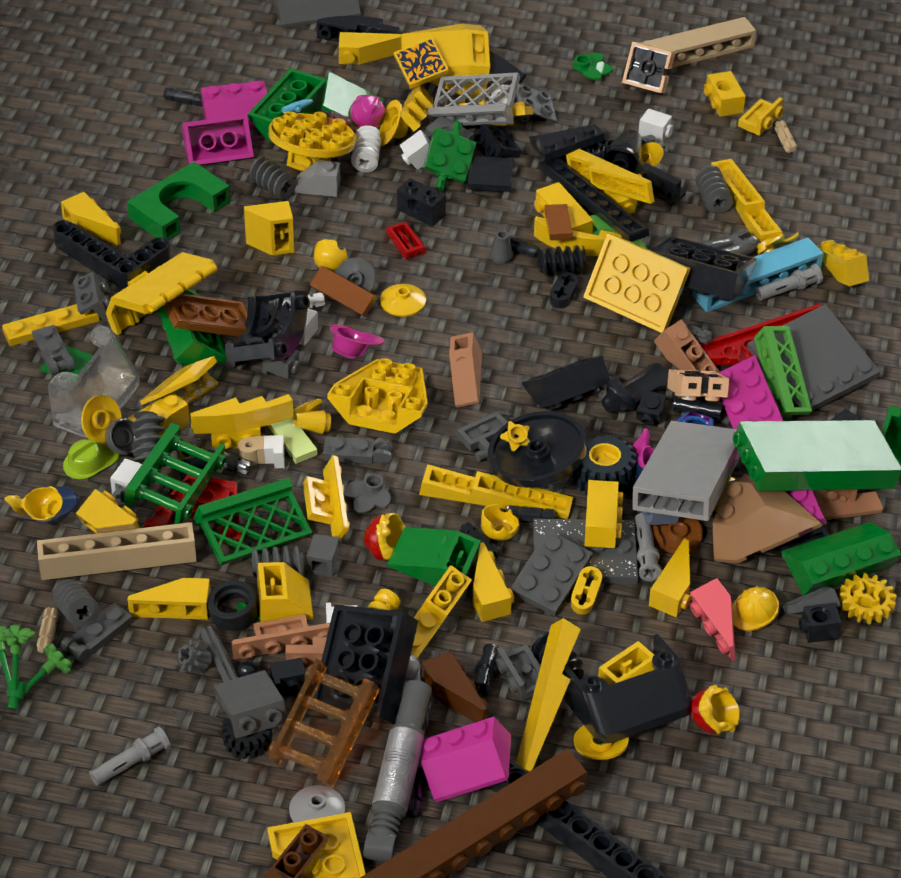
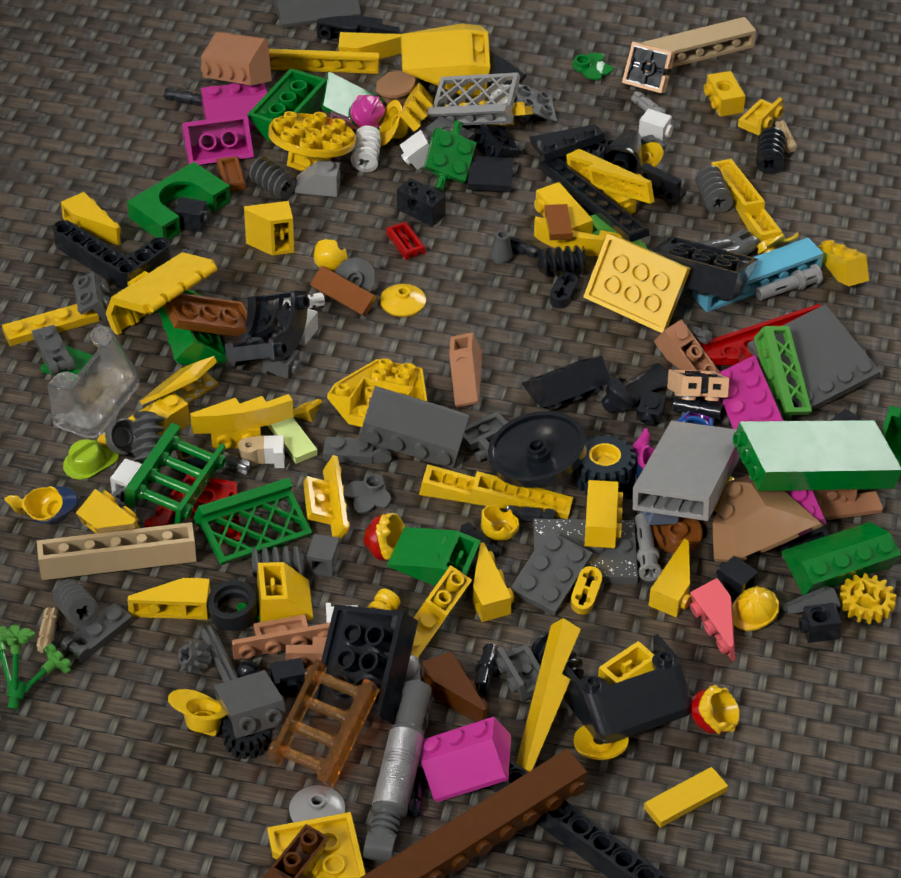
yellow dish [81,395,122,444] -> none
light grey pin [89,727,171,786] -> none
medium azure helmet [281,99,313,114] -> none
yellow cone [293,410,331,434] -> none
dark pink piece [330,324,385,358] -> none
tile [393,37,449,89] -> none
yellow plate [500,421,530,452] -> none
none -> yellow piece [168,689,227,736]
none -> black brick [174,197,210,232]
none -> nougat slope [201,32,272,85]
none -> dark orange tile [216,156,246,191]
none -> yellow tile [269,49,380,74]
none -> dark grey slope [359,386,469,468]
none -> medium nougat hat [376,71,416,105]
none -> light grey axle [631,91,665,114]
none -> yellow tile [644,767,728,828]
none -> black brick [716,556,758,600]
none -> black piece [756,127,786,174]

